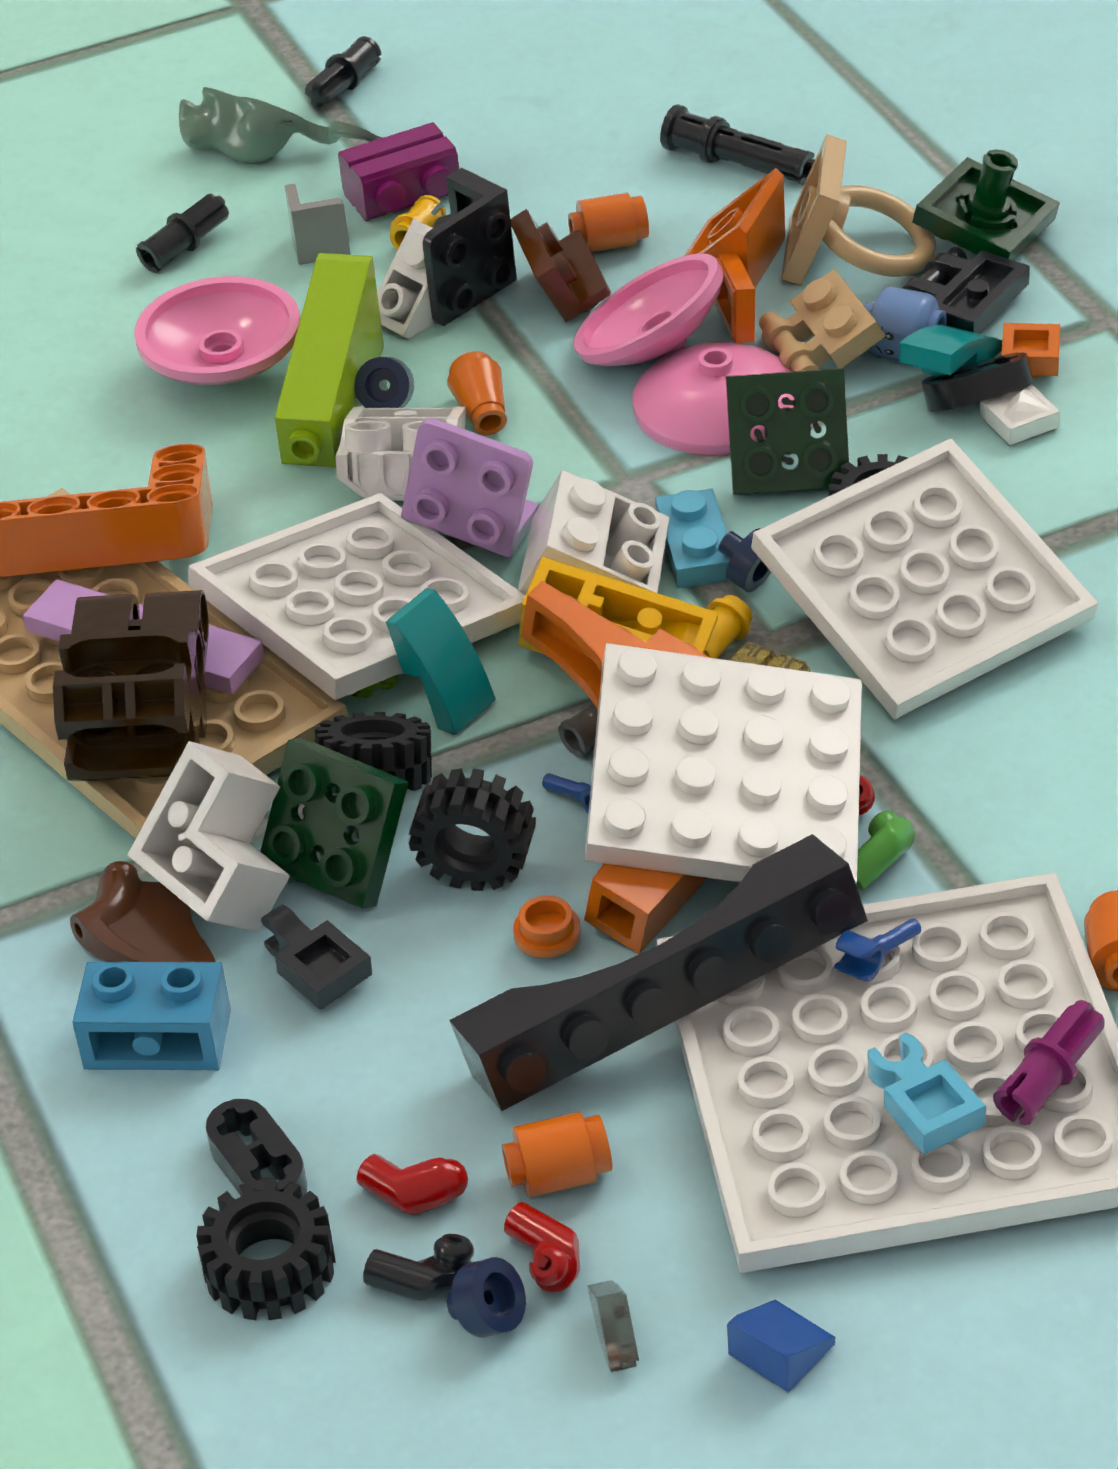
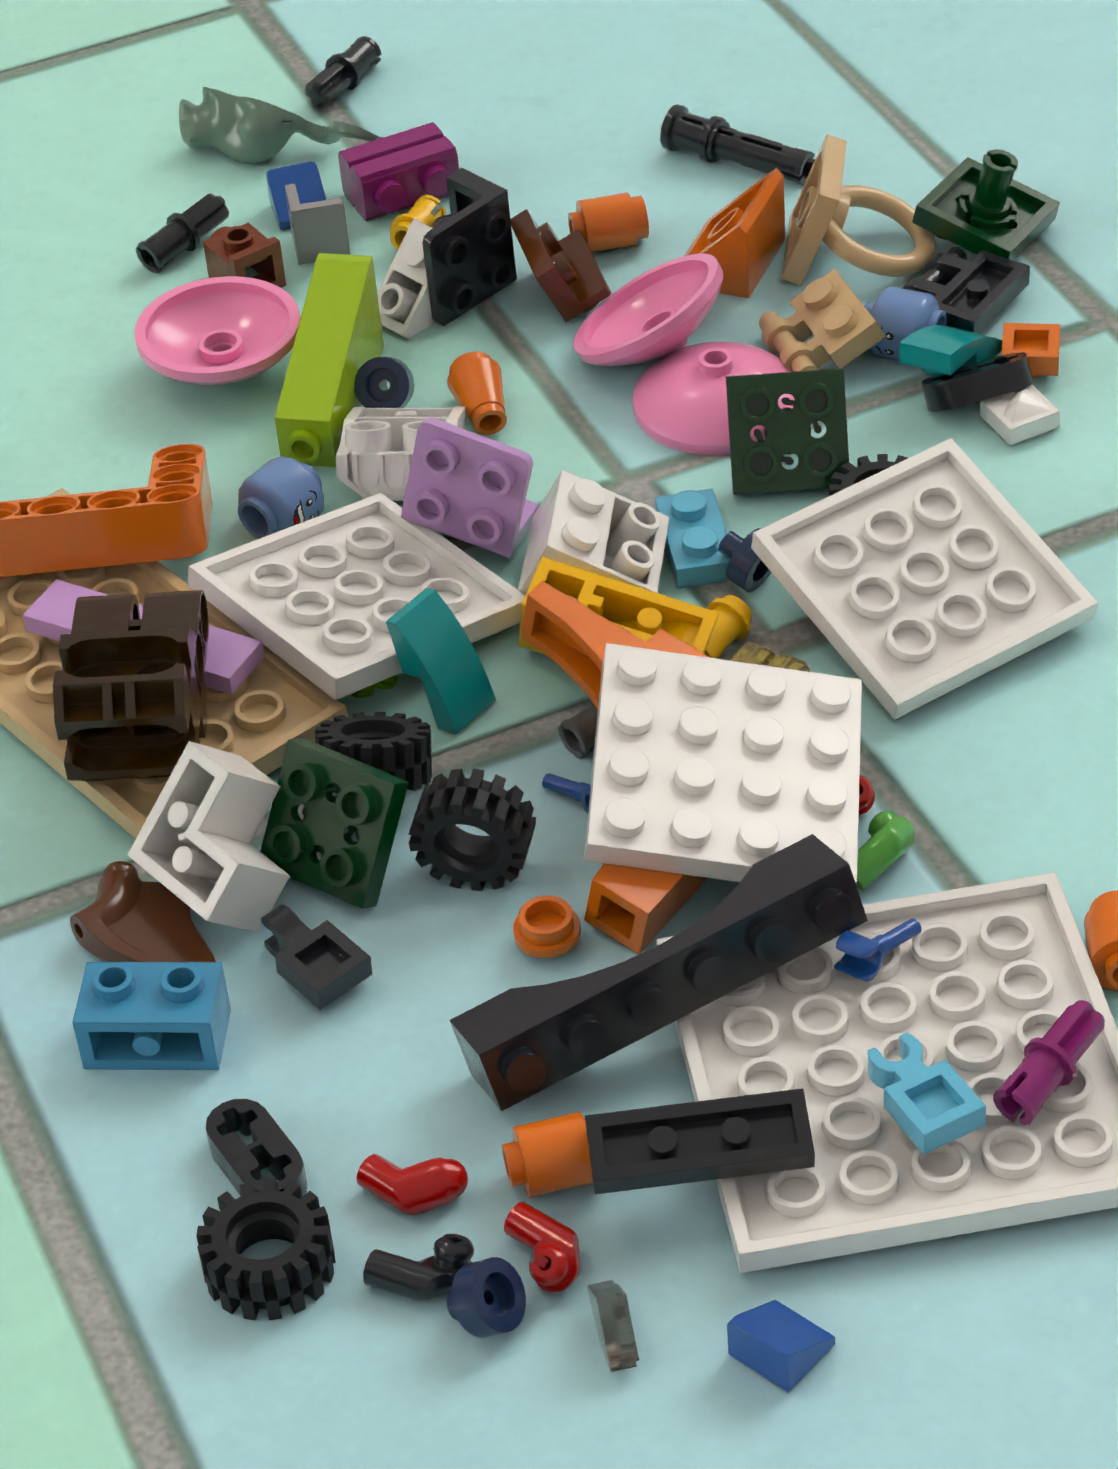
orange tile [715,253,755,343] -> none
none -> copper brick [203,222,287,288]
none -> medium blue head [238,456,324,539]
none -> blue slope [266,161,326,230]
none -> black plate [585,1088,815,1195]

